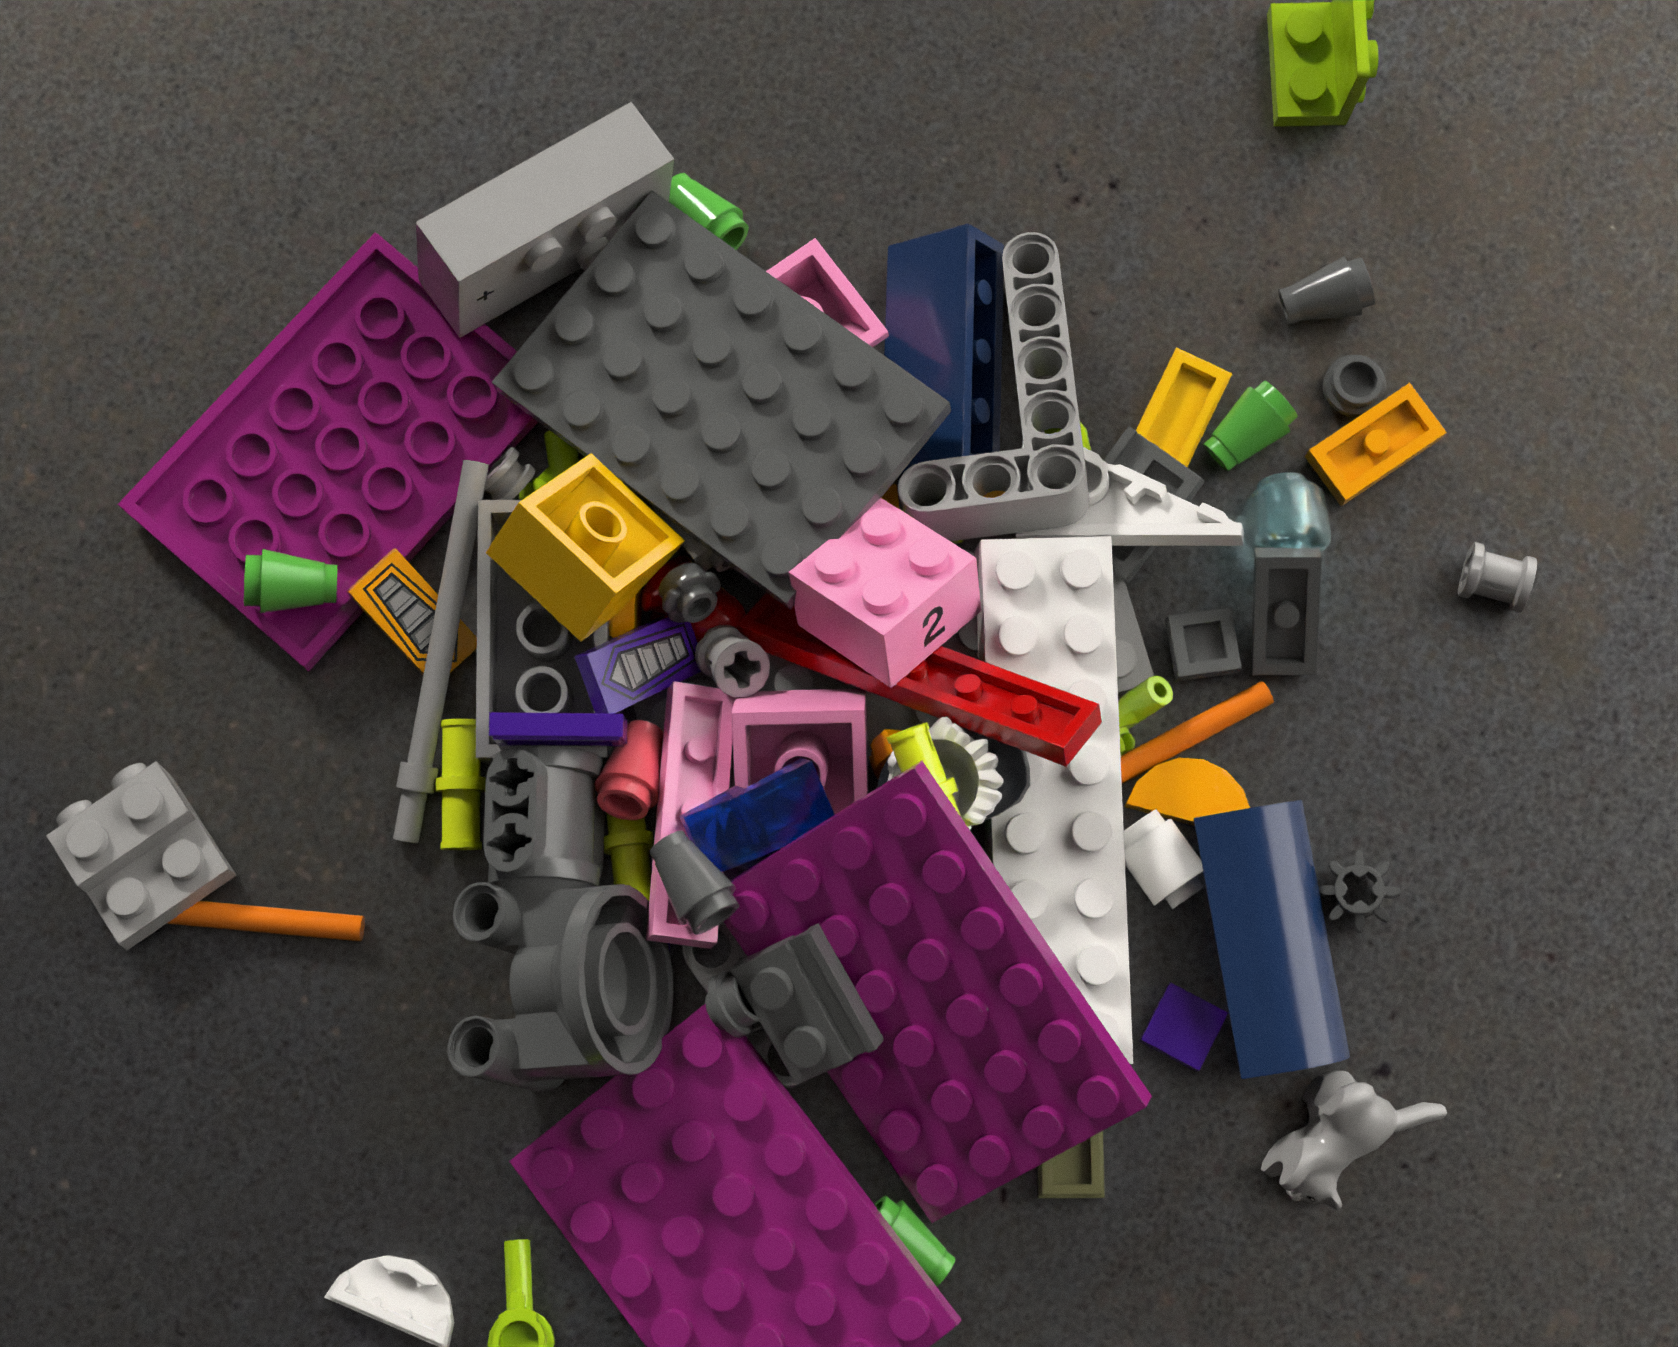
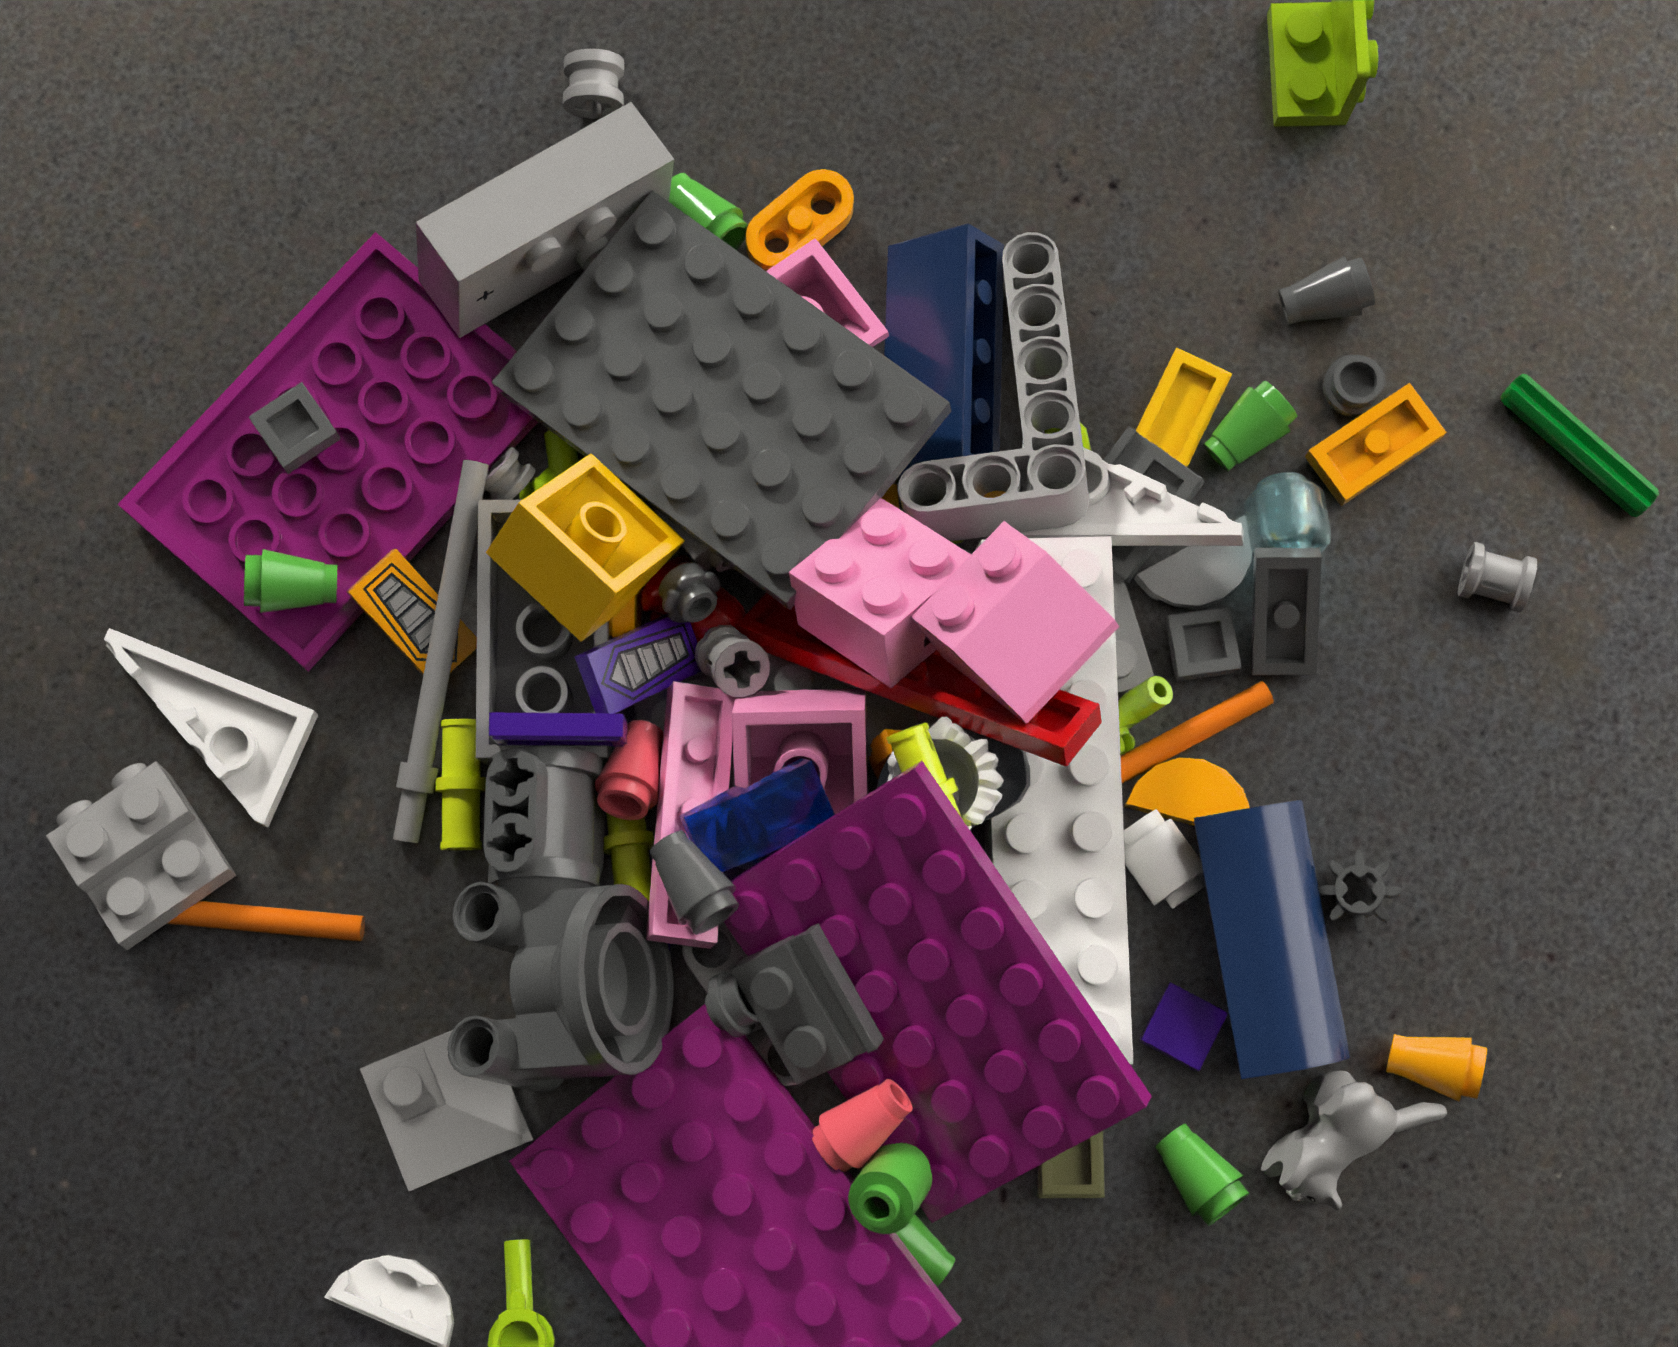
none -> white wing [104,628,318,828]
none -> dark grey plate [249,382,341,474]
none -> light grey plate [360,1030,533,1191]
none -> light grey wheel [563,49,625,119]
none -> light orange plate [746,169,854,271]
none -> coral cone [812,1079,913,1172]
none -> bright green brick [848,1143,932,1234]
none -> bright pink slope [911,521,1119,724]
none -> light grey tile [1134,515,1253,611]
none -> bright green cone [1155,1123,1249,1226]
none -> light orange cone [1386,1034,1487,1102]
none -> green axle [1500,374,1659,517]

